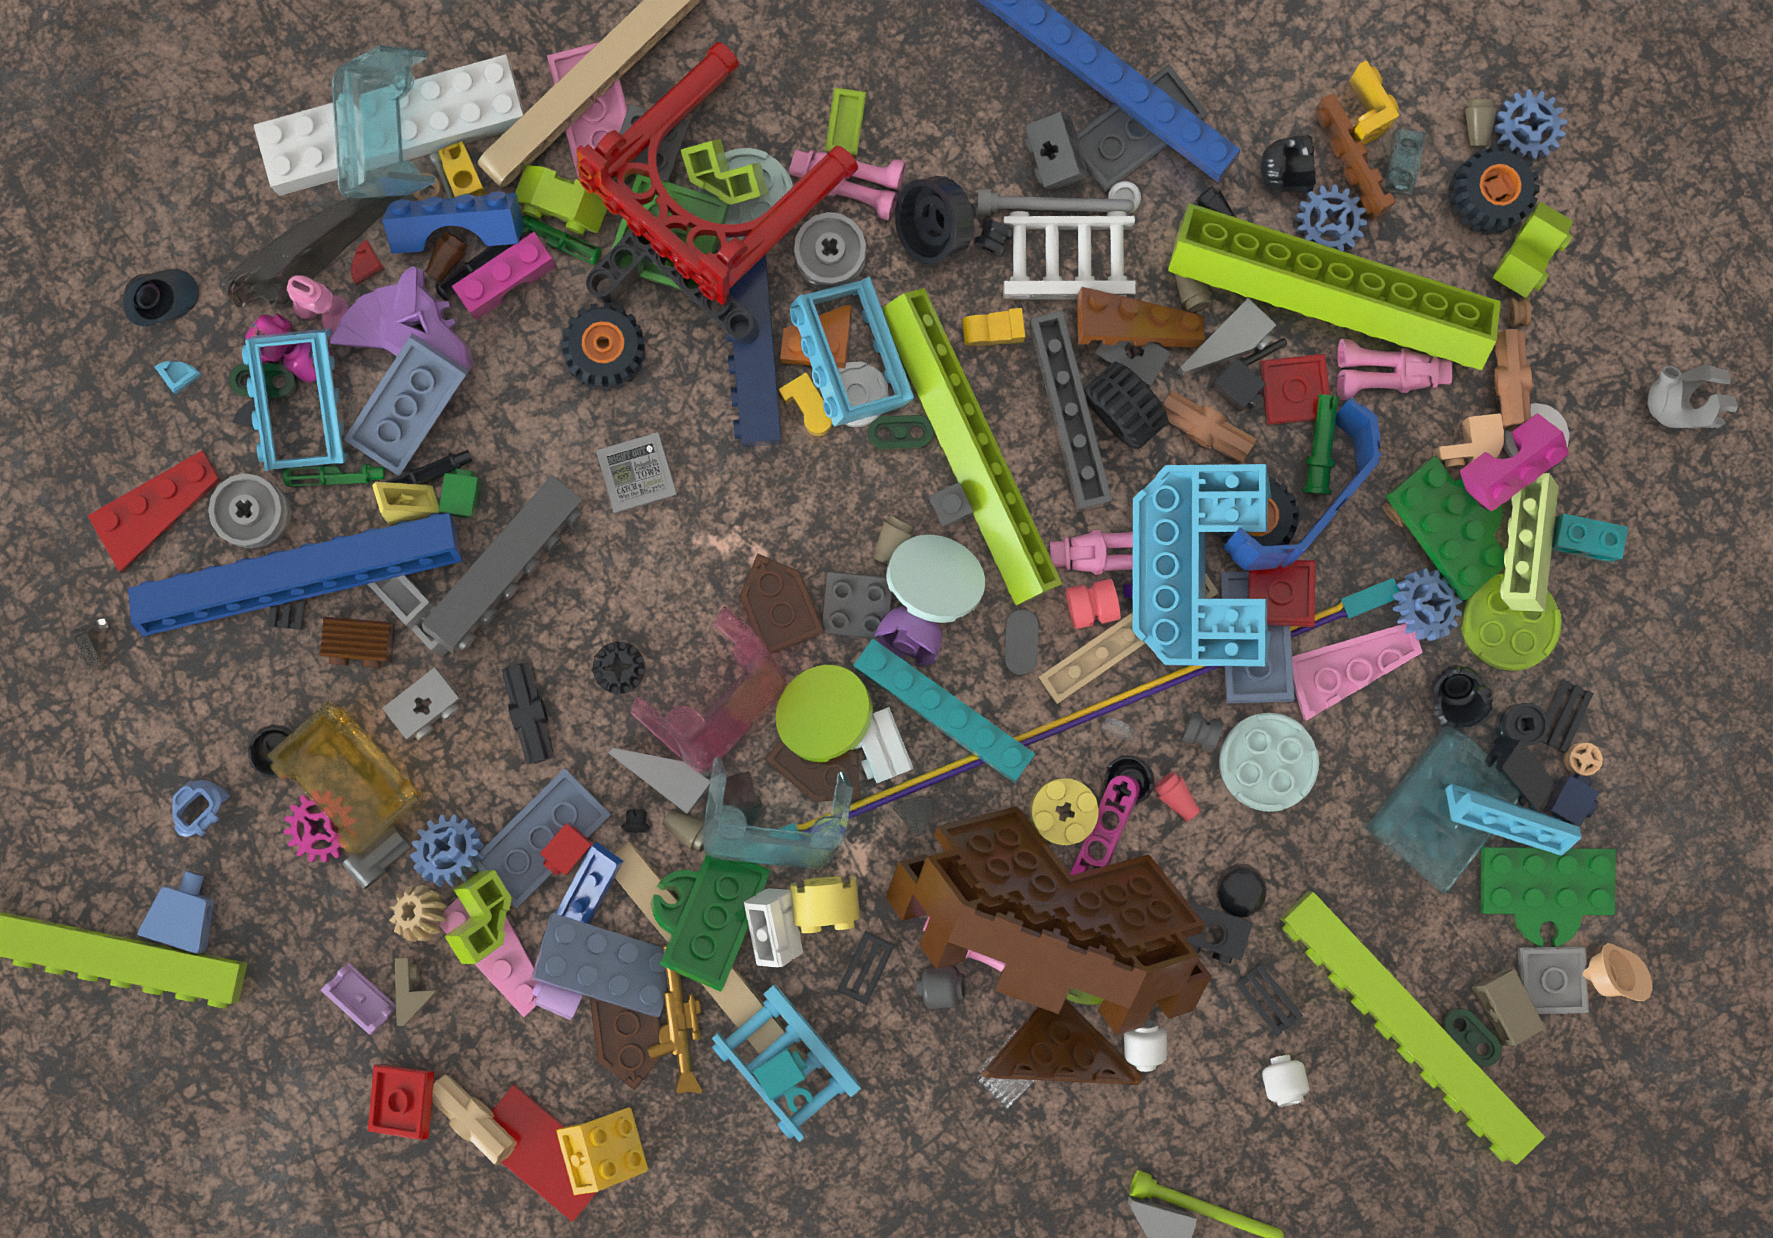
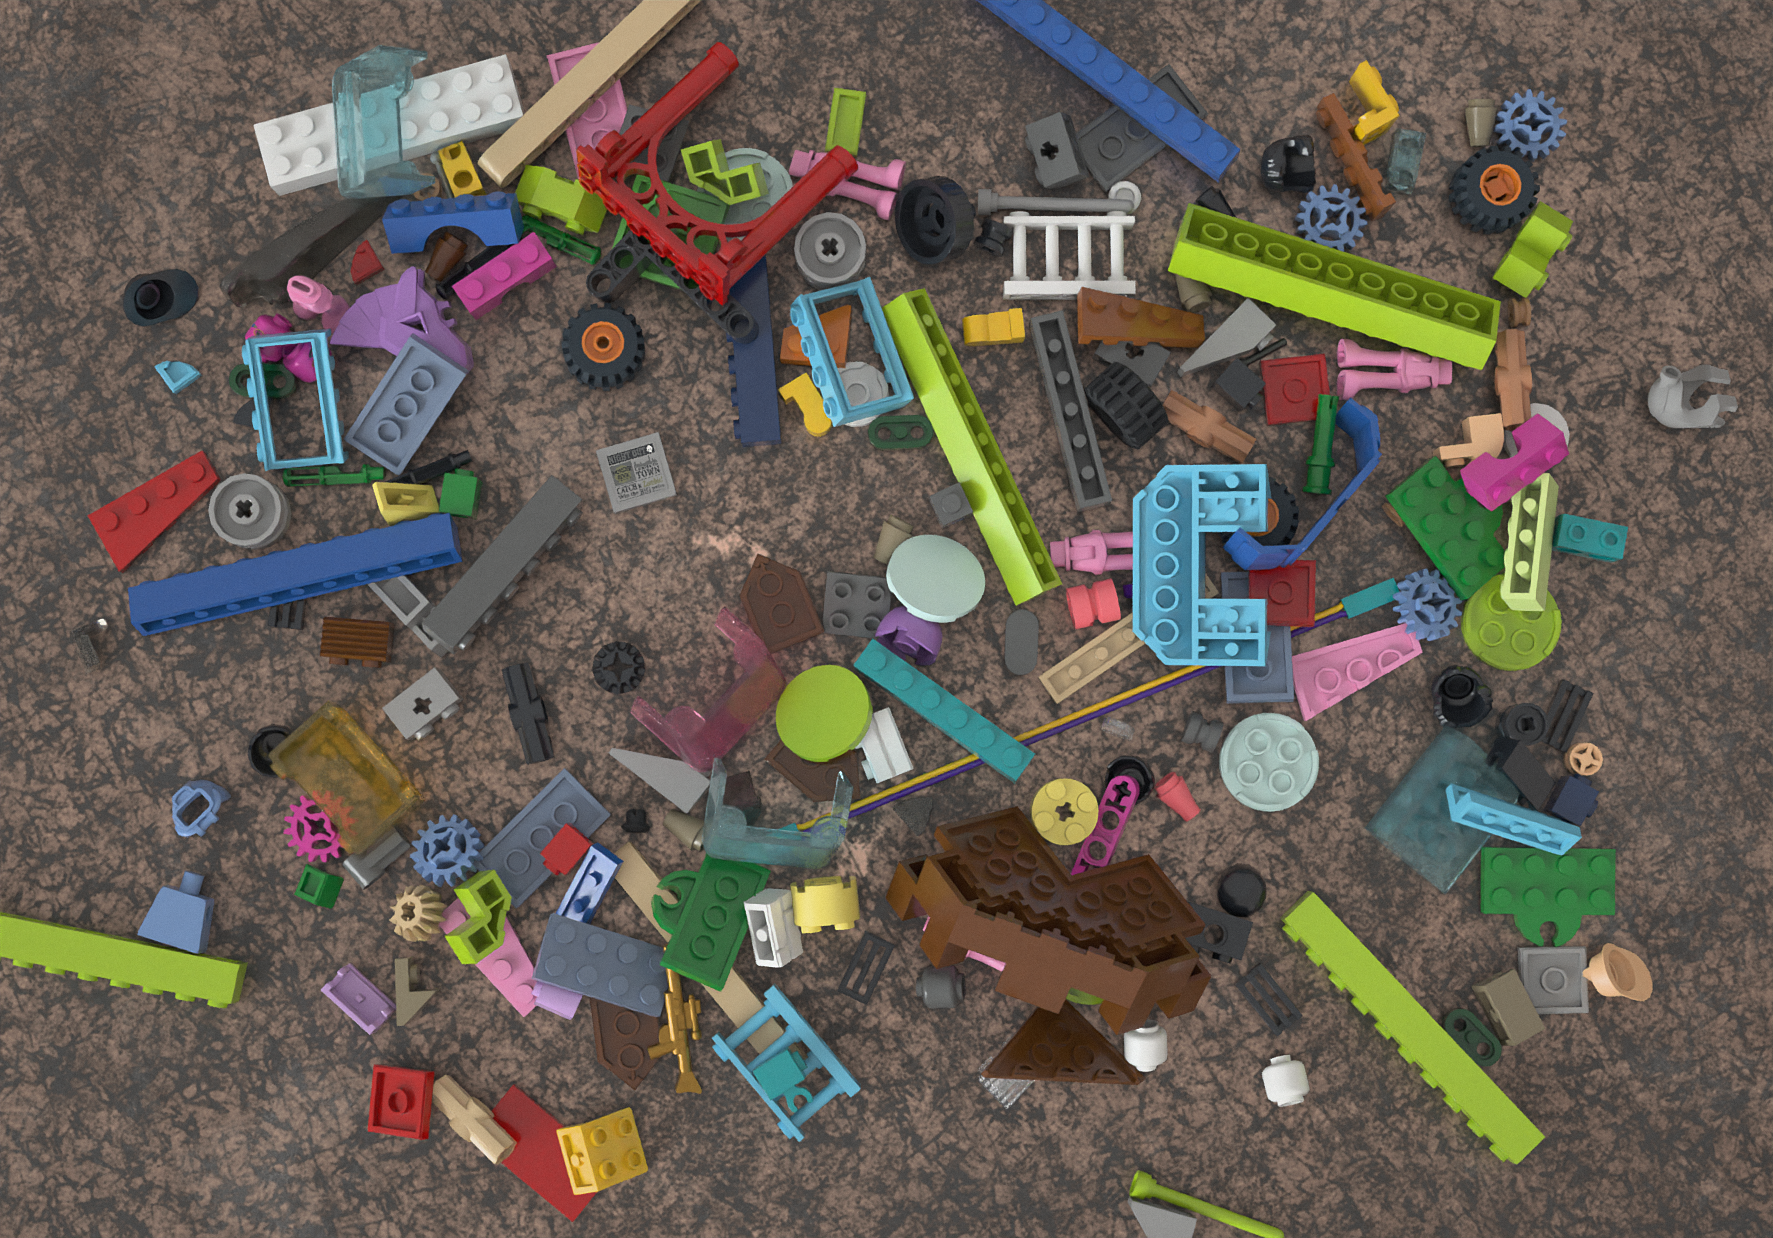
none -> green slope [294,864,344,909]

